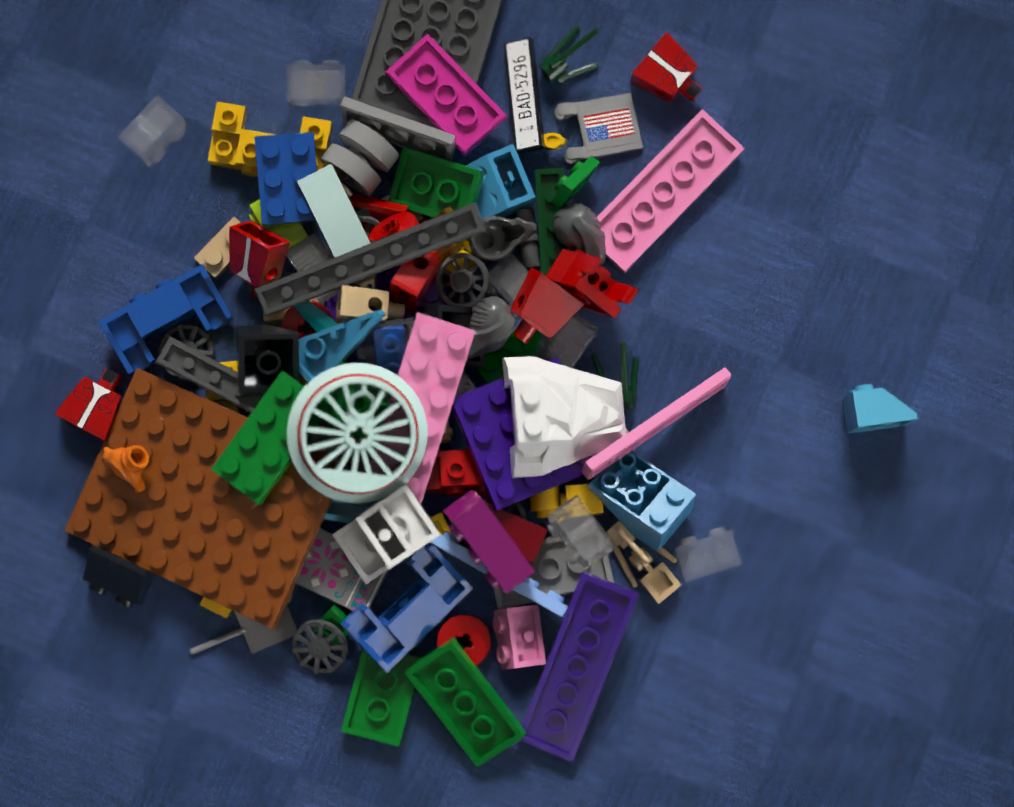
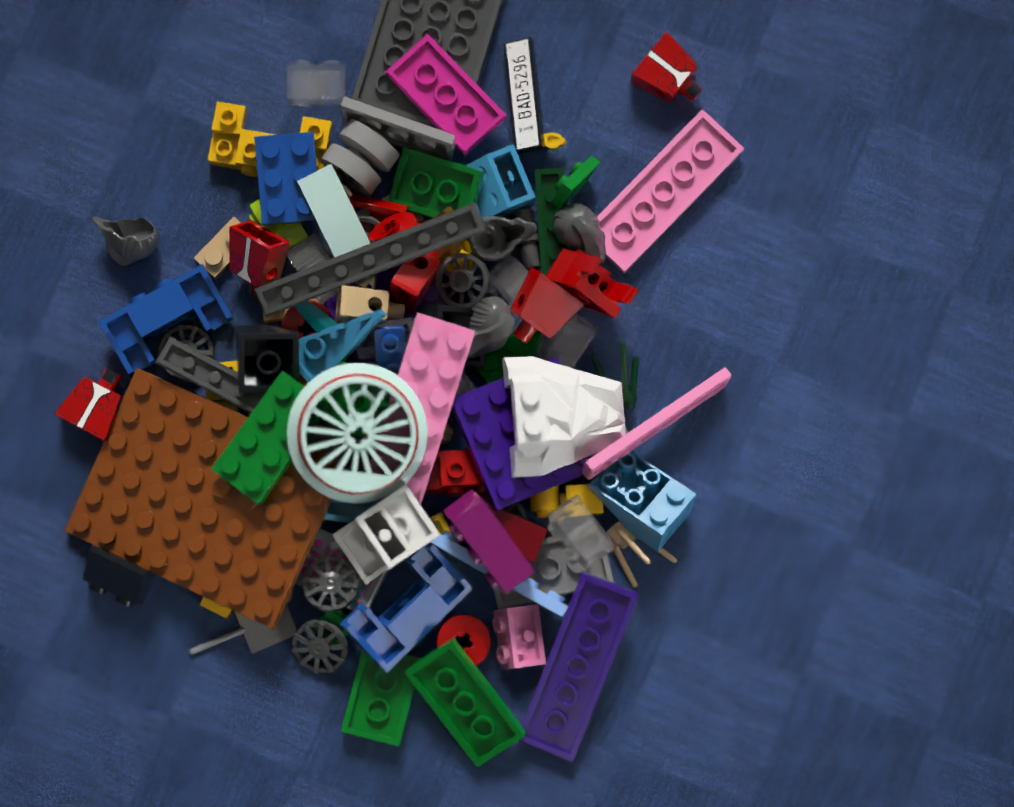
orange animal [102,445,149,493] -> none
clear brick [118,95,187,167] -> none
dark green plant [539,26,599,85] -> none
light grey flag [555,93,643,164] -> none
tan plate [628,547,681,604] -> none
clear bracket [674,526,742,583] -> none
medium azure slope [842,384,918,434] -> none
none -> dark grey hair [92,216,160,266]
none -> dark grey wheel [302,556,359,612]

